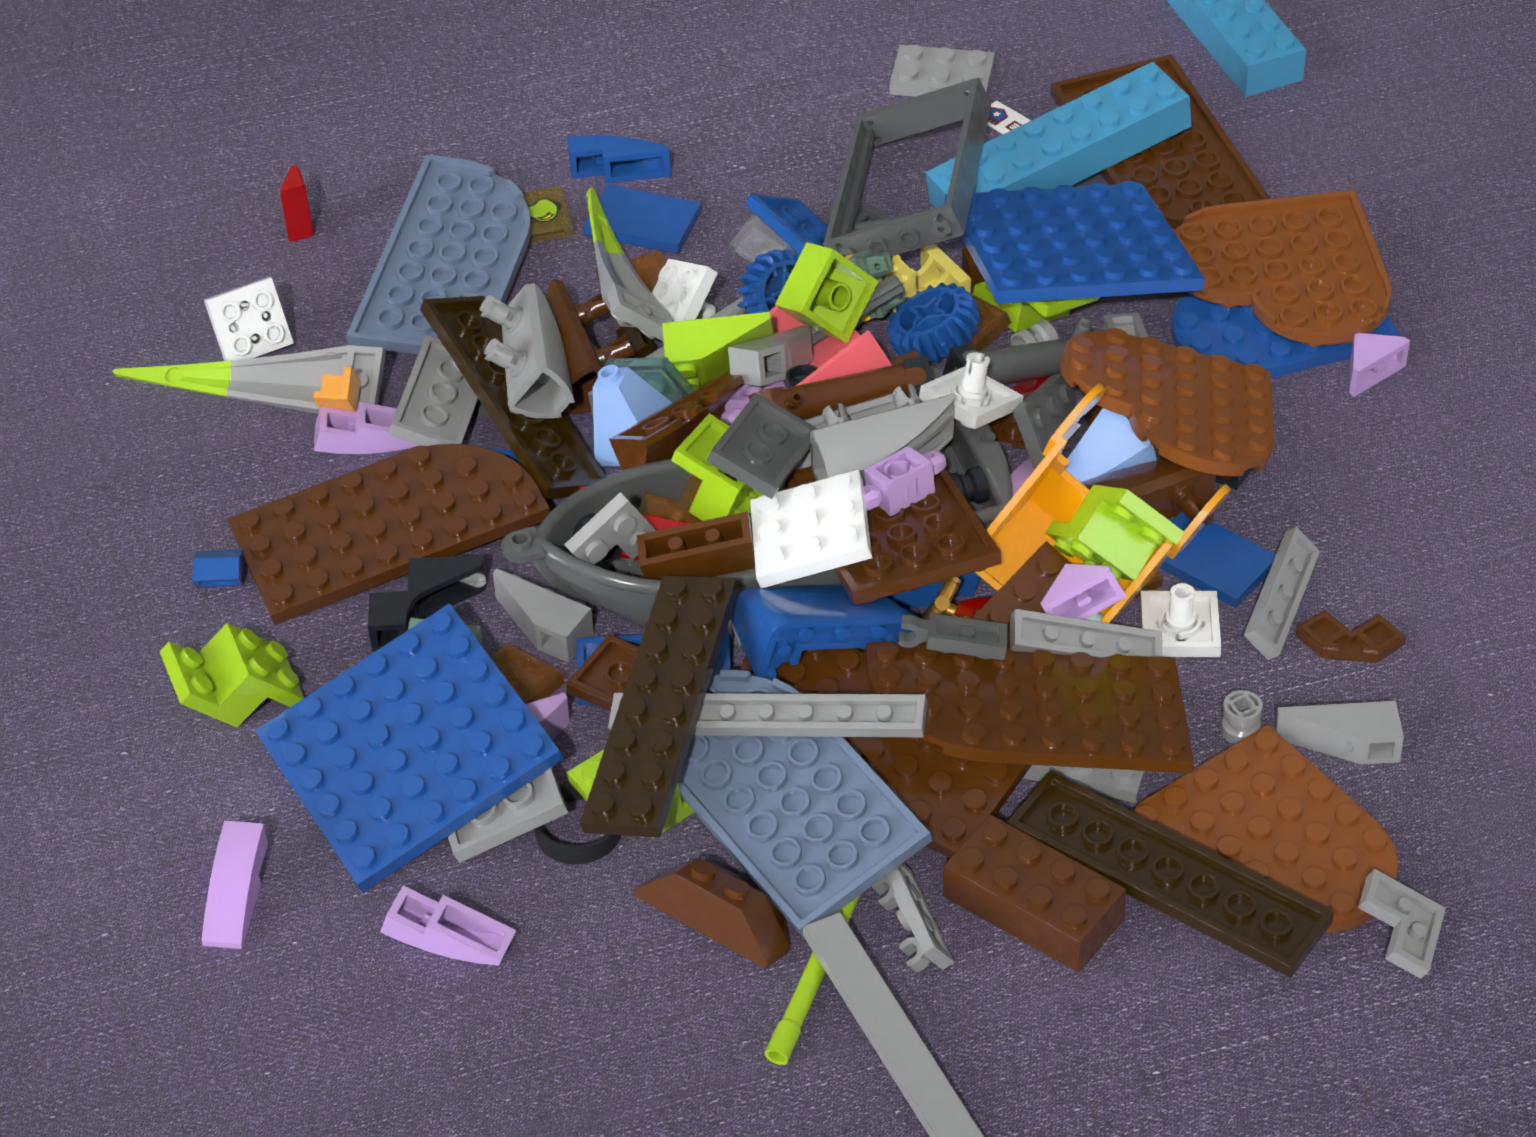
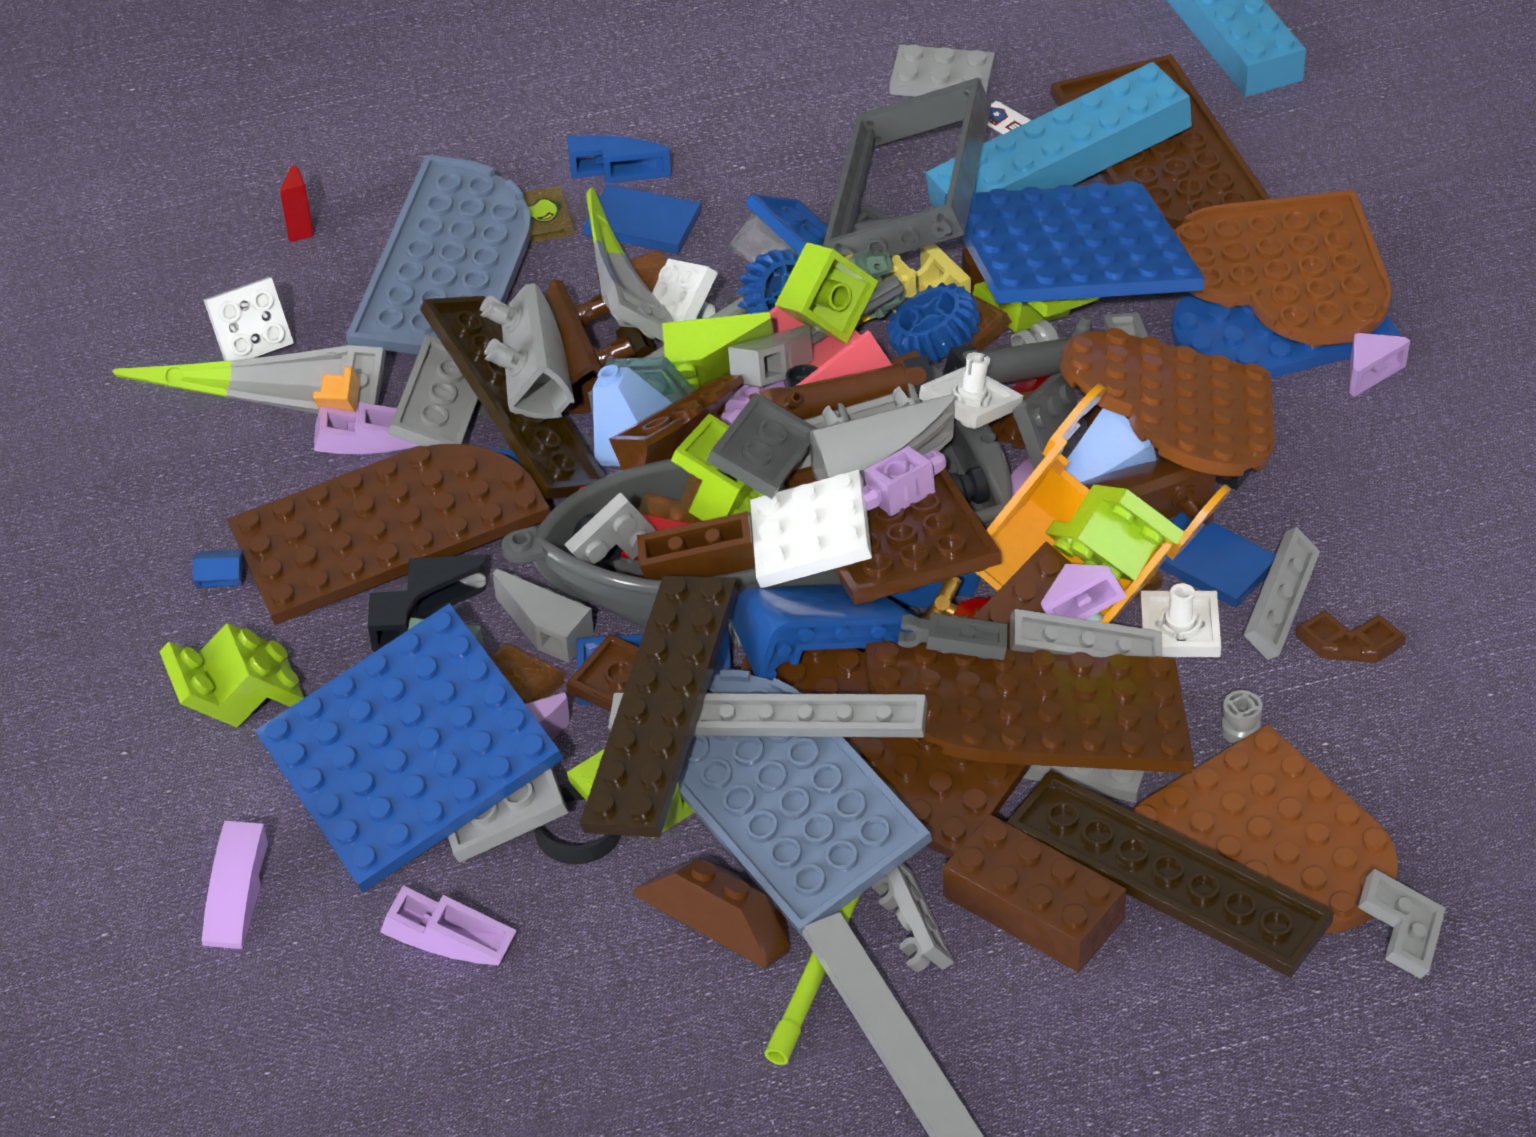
light grey slope [1275,701,1404,765] -> none

